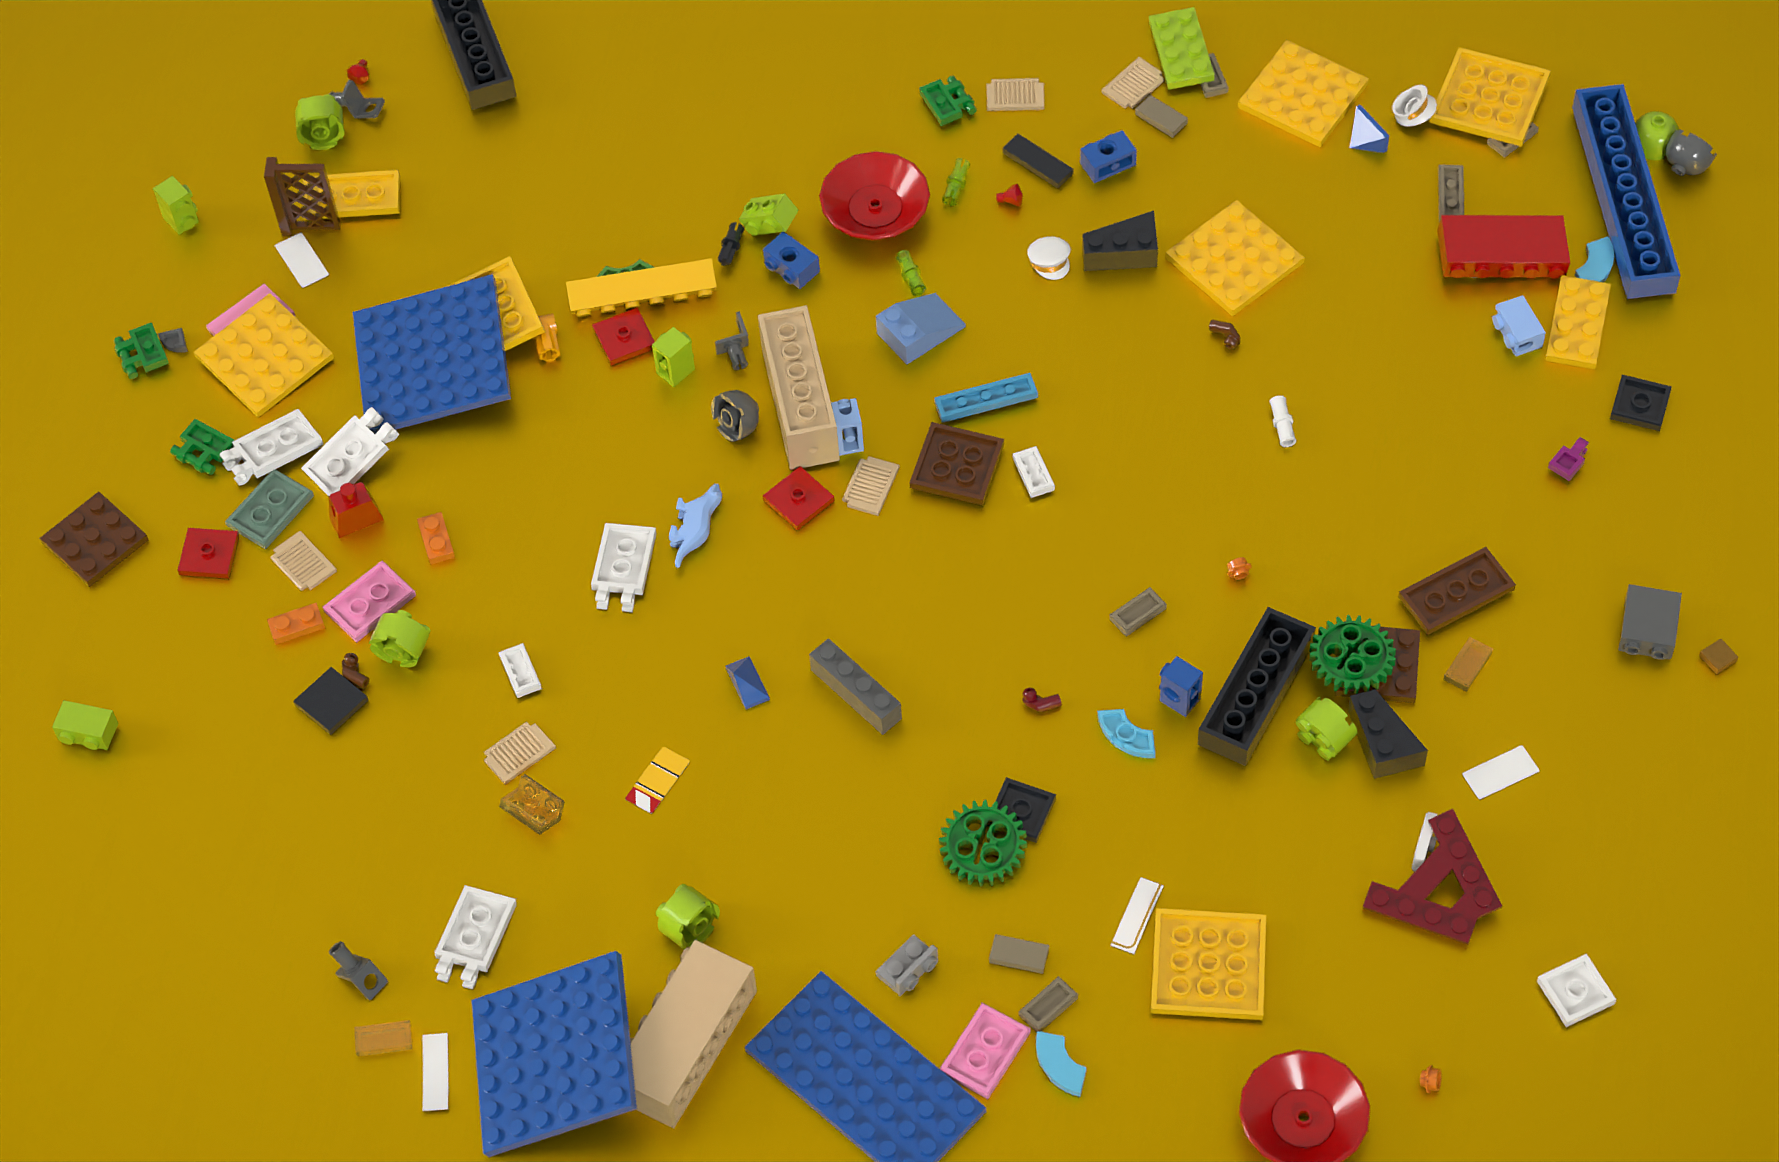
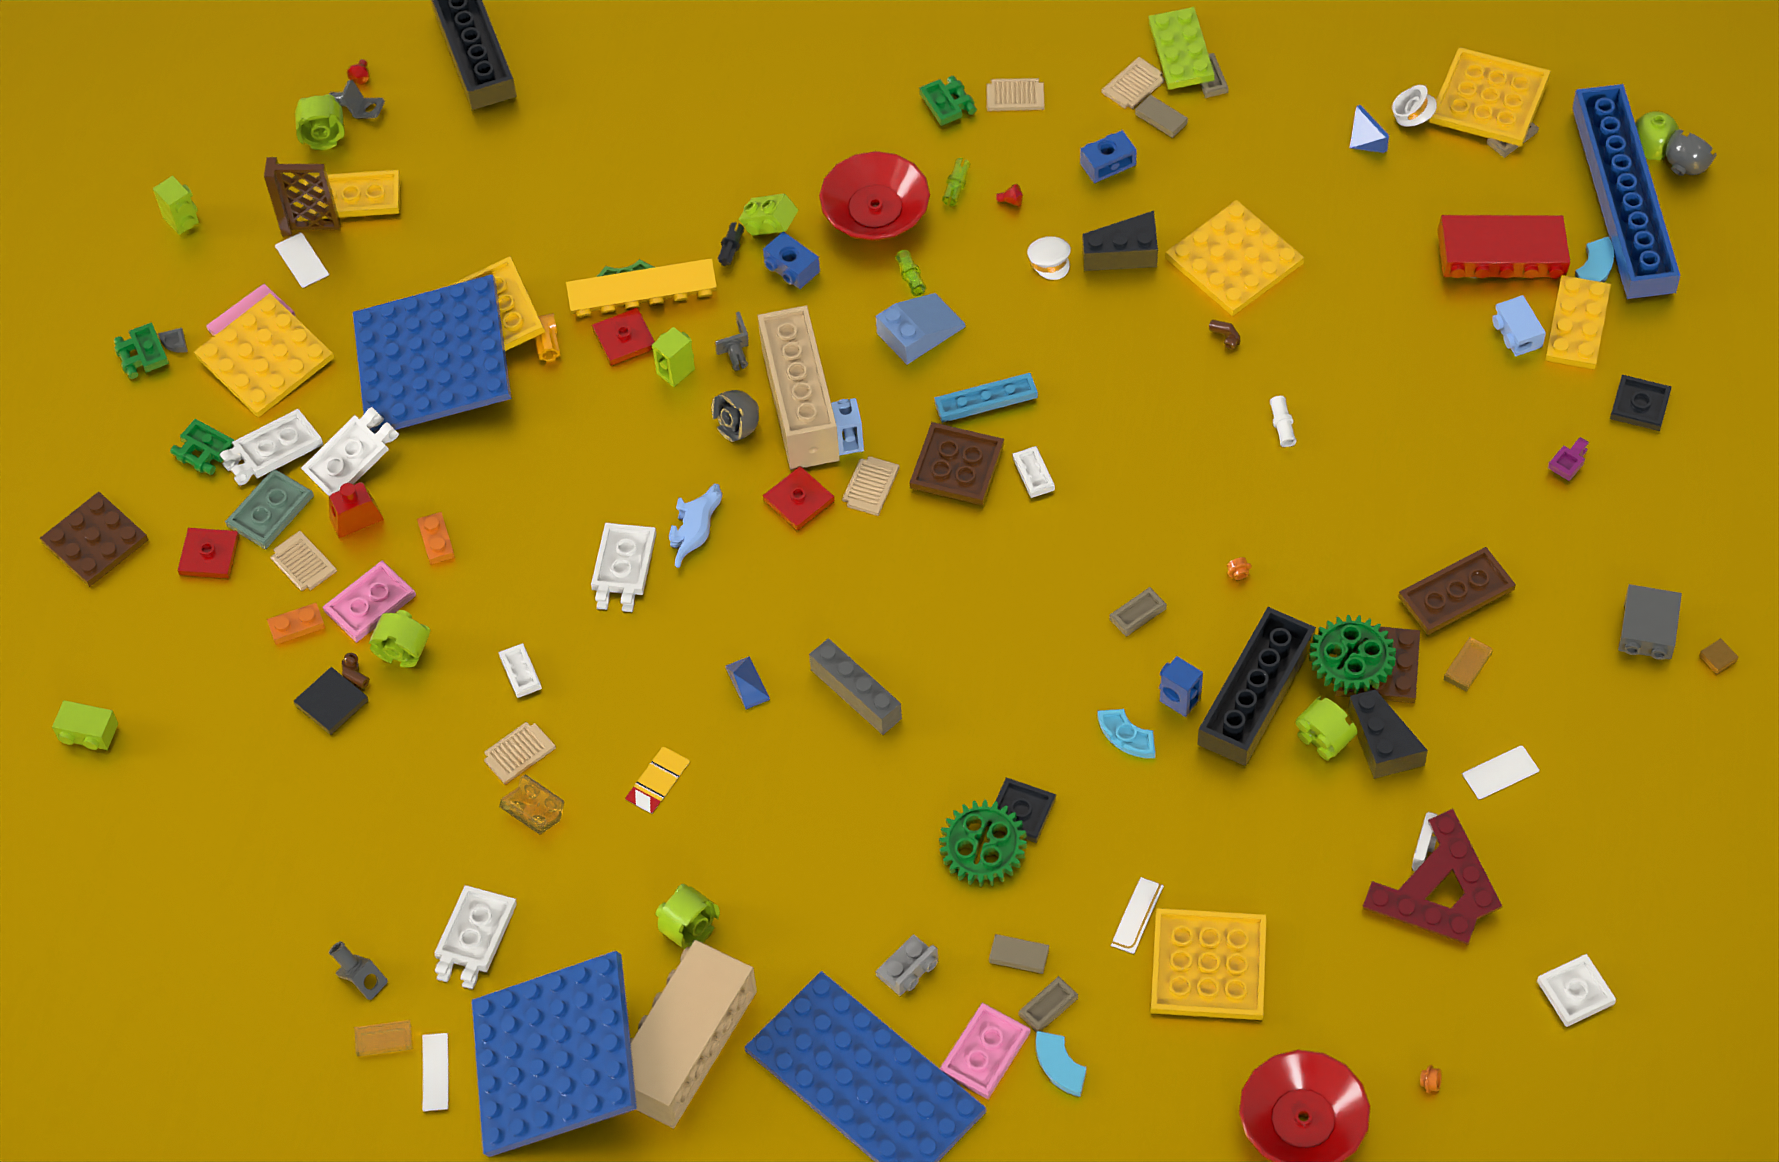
black tile [1003,134,1073,188] -> none
dark red arm [1022,688,1062,712] -> none
yellow plate [1238,40,1369,147] -> none
dark tan tile [1438,165,1464,222] -> none

